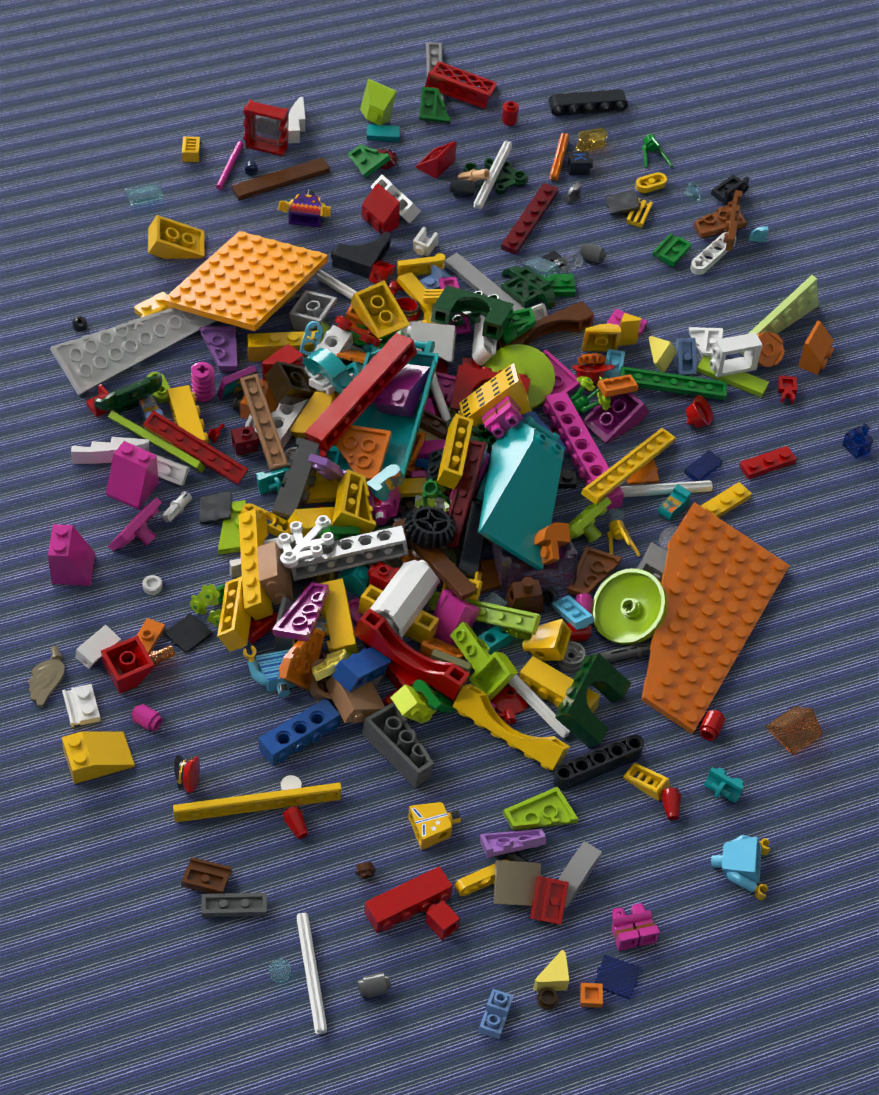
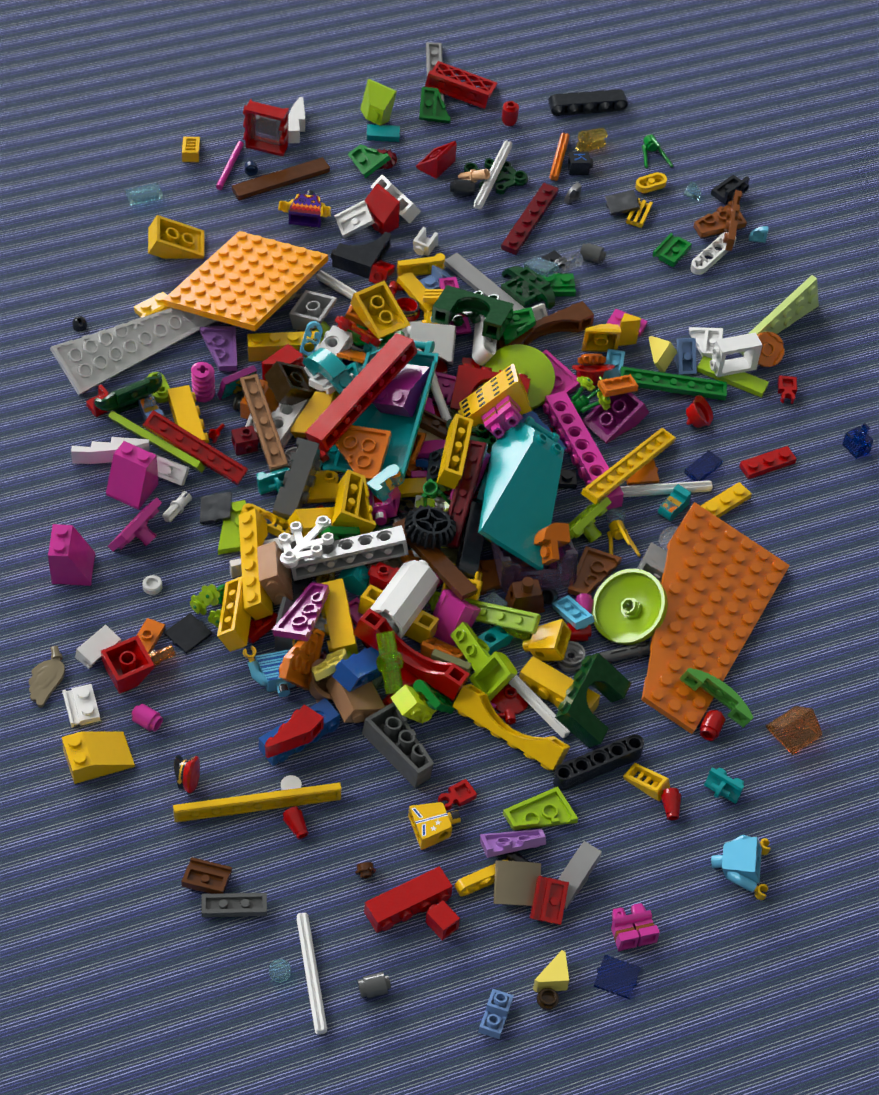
medium lavender wing [308,453,346,481] -> none
orange plate [580,983,603,1008] -> none
orange slope [798,321,834,375] -> none
none -> red slope [265,704,324,758]
none -> white plate [334,200,375,238]
none -> clear neon green piece [376,631,404,694]
none -> red plate [438,779,477,811]
none -> bright green slope [679,668,753,728]

